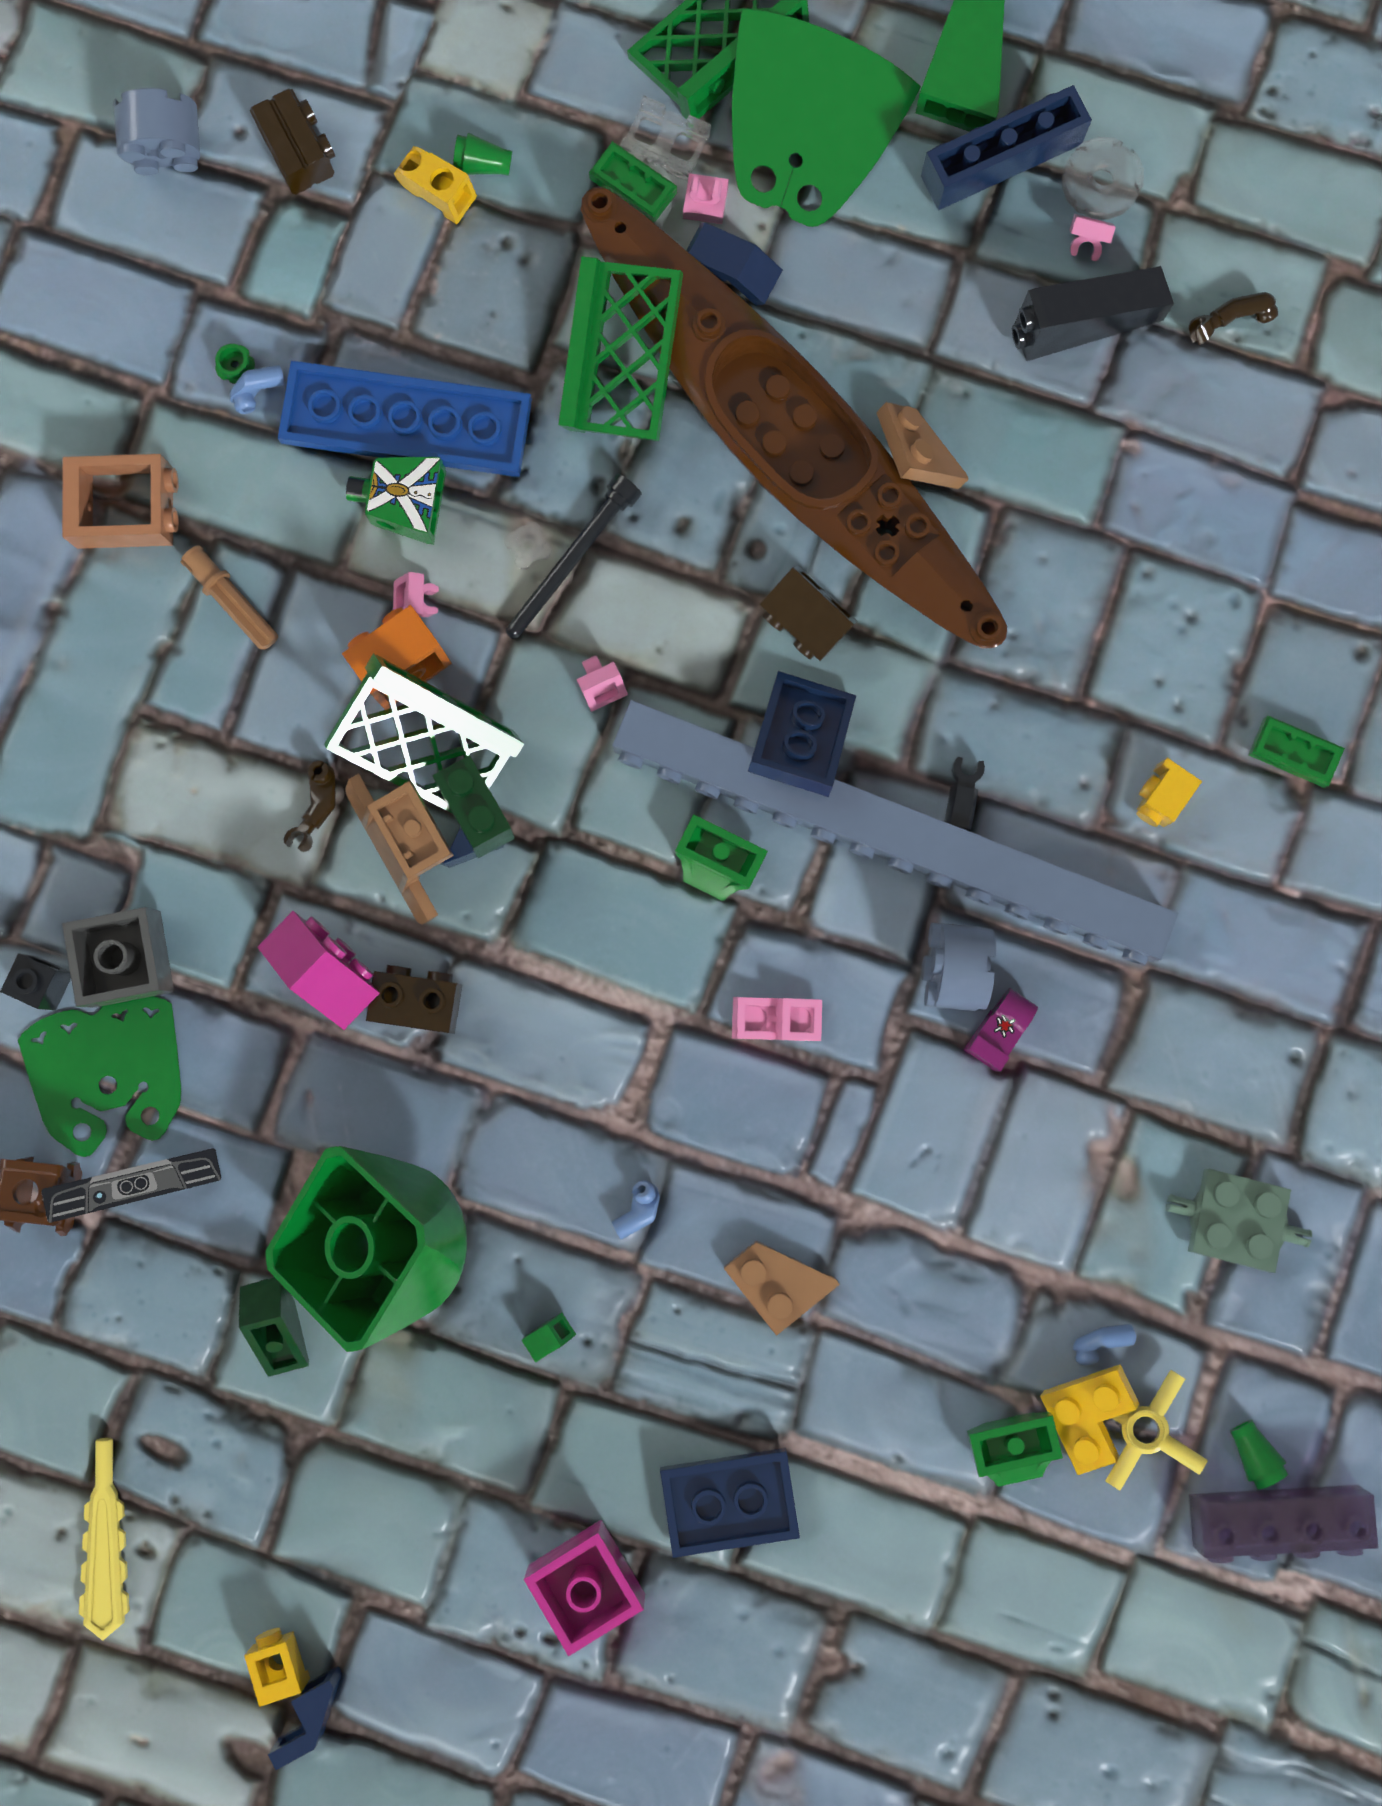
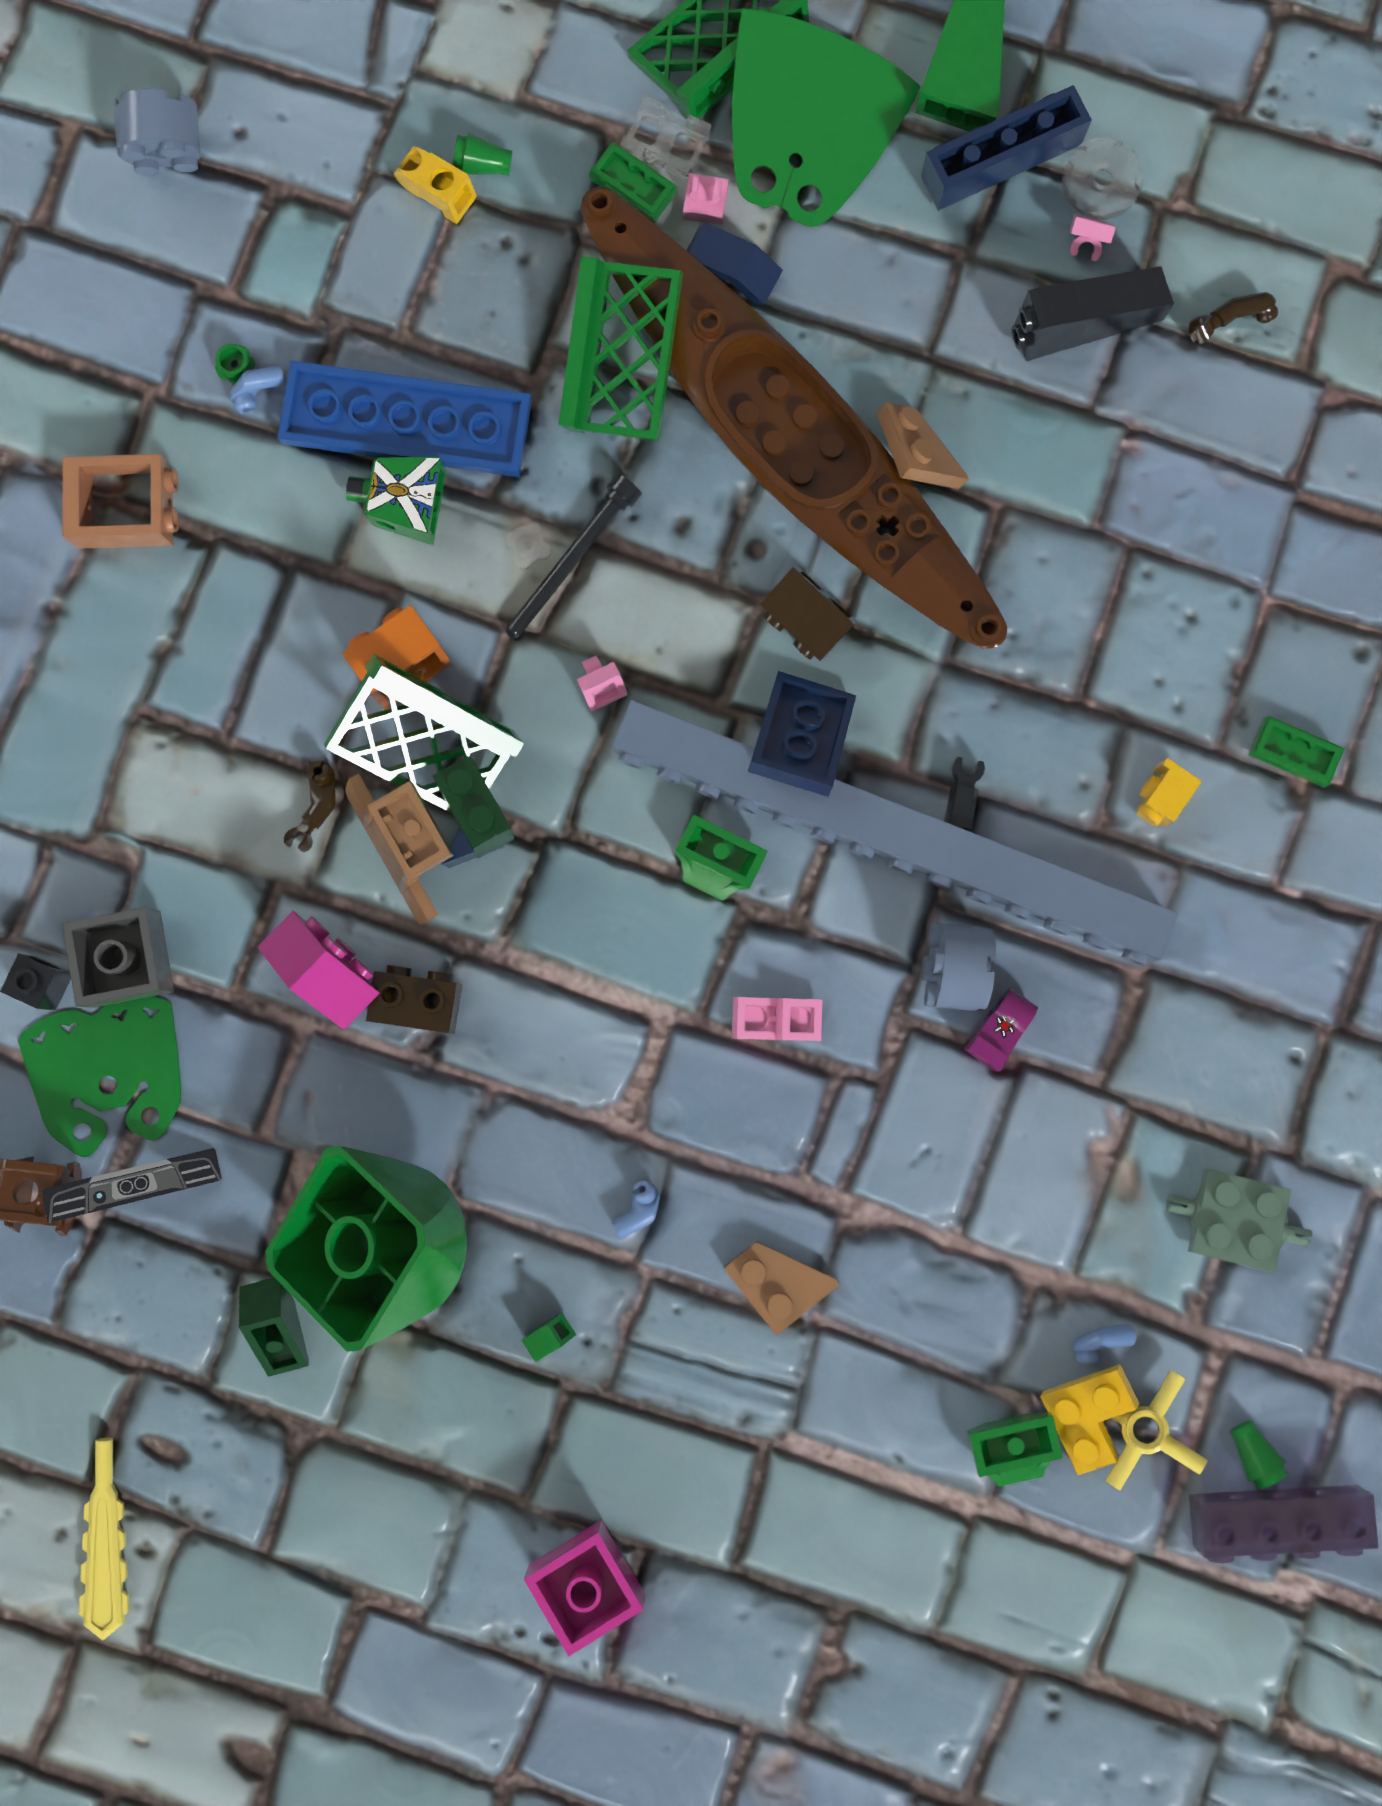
medium nougat axle [180,545,278,650] -> none
yellow brick [244,1628,310,1707] -> none
dark brown brick [249,88,336,195] -> none
dark blue slope [268,1666,342,1770] -> none
bright pink tile [393,572,439,617] -> none
dark blue plate [660,1448,800,1558] -> none

